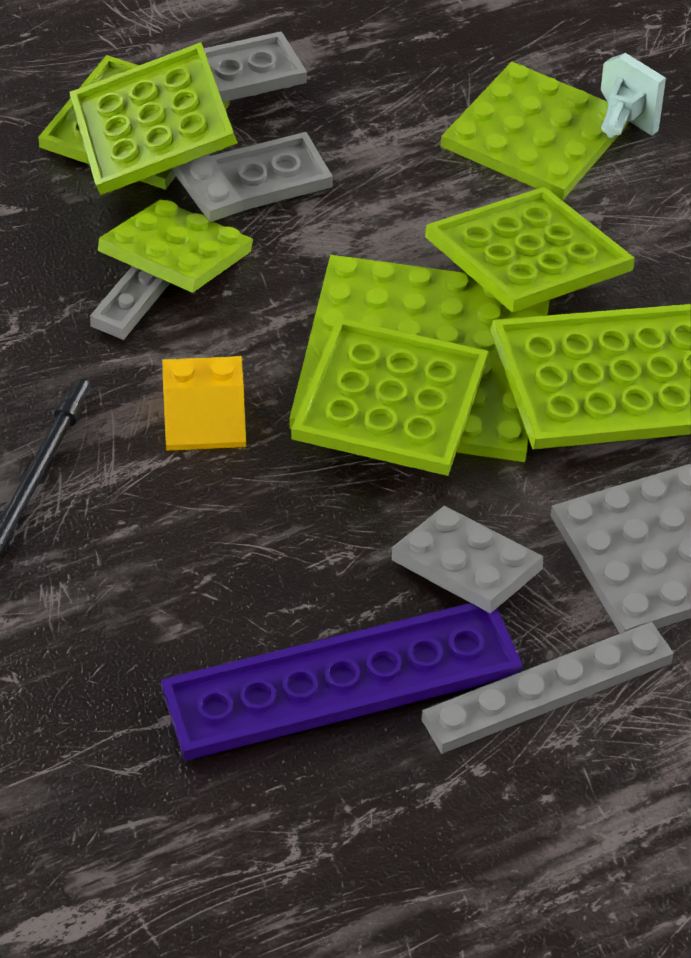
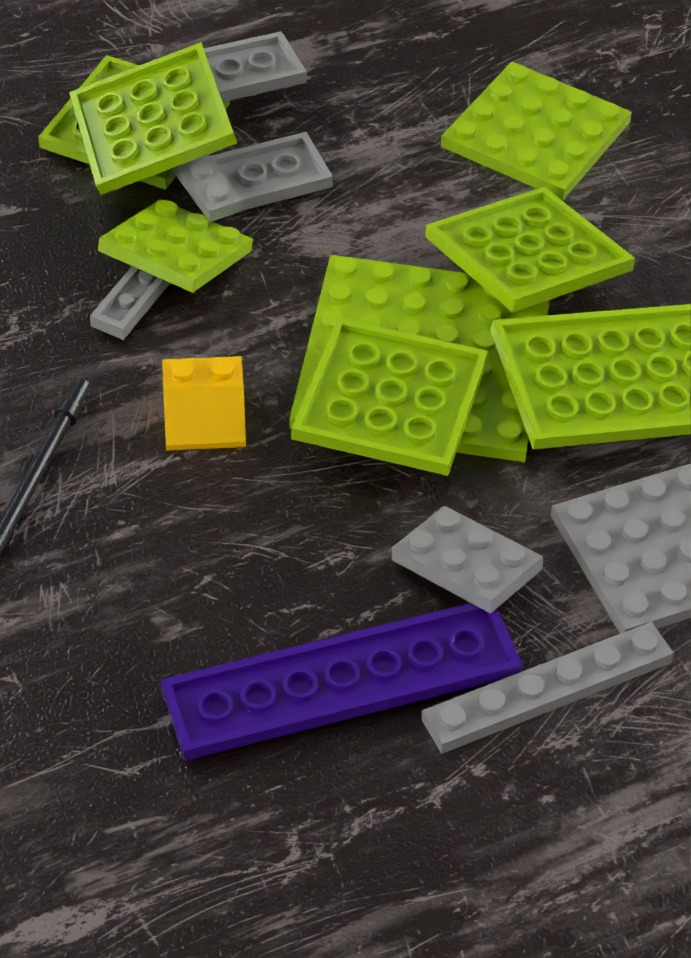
light aqua piece [601,53,666,138] -> none

